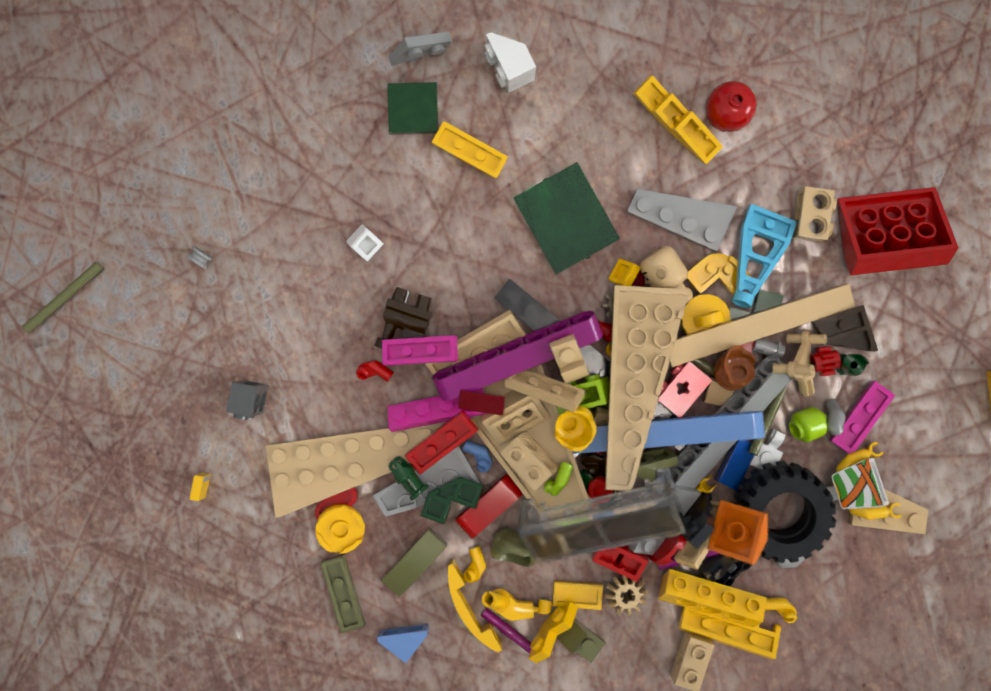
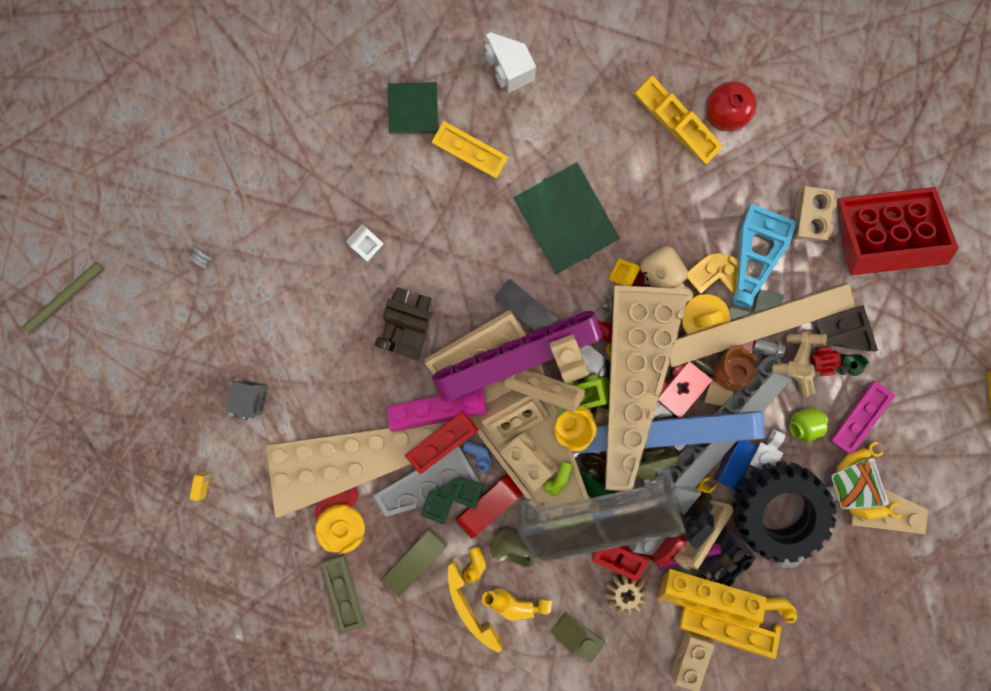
red arm [356,360,394,382] -> none
medium blue slope [377,624,429,663] -> none
dark pink plate [382,335,458,366] -> none
light grey wing [389,32,452,66] -> none
dark green piece [389,456,429,500] -> none
dark red sticker [459,390,505,416] -> none
magenta piece [480,608,531,654] -> none
yellow plate [528,602,578,663] -> none
yellow tile [552,580,603,610] -> none
red tile [588,476,613,503] -> none
light grey wing [626,189,737,252] -> none
orange slope [708,500,768,565] -> none
olive bar [748,387,787,456] -> none
light grey arm [825,399,846,436] -> none

